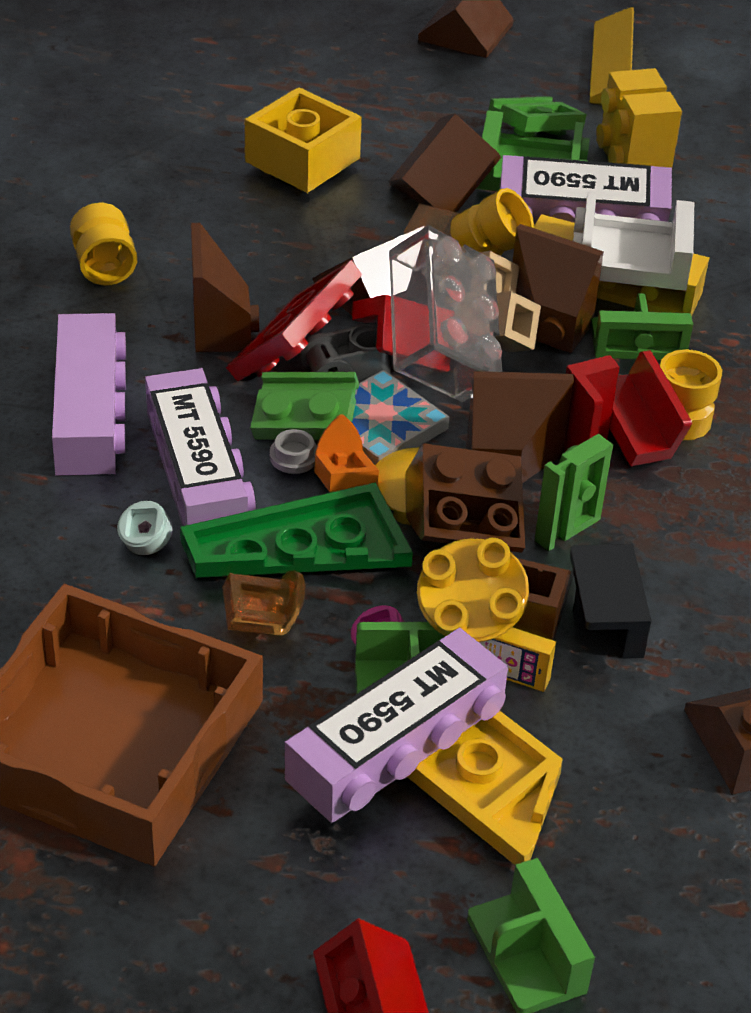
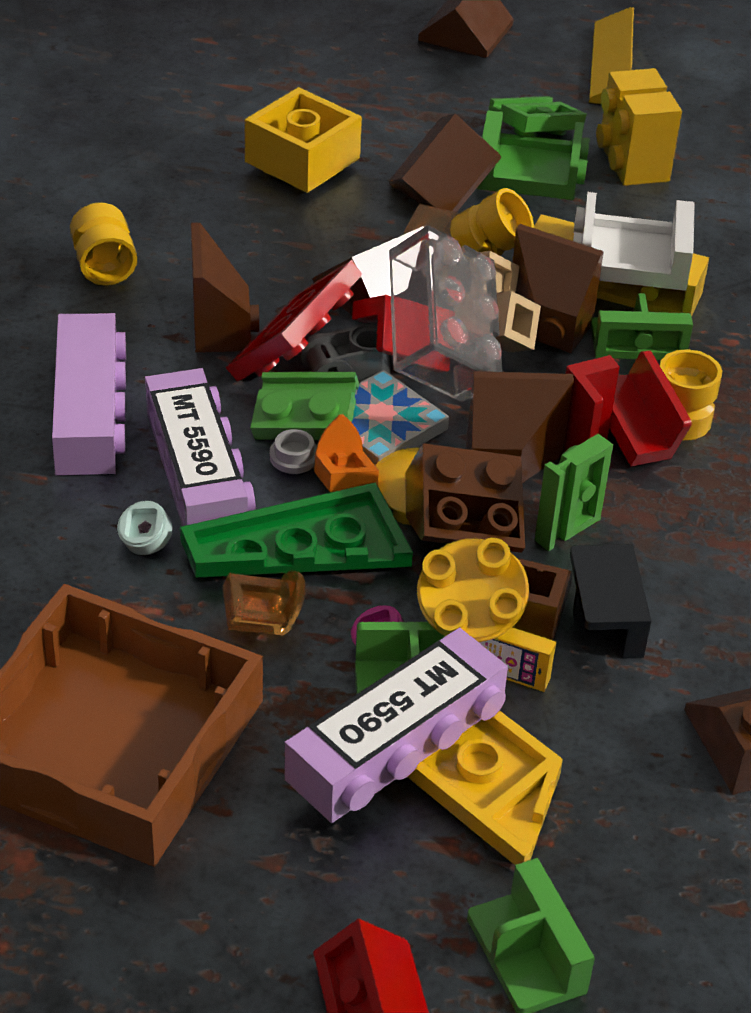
brick [499,155,672,224] -> none

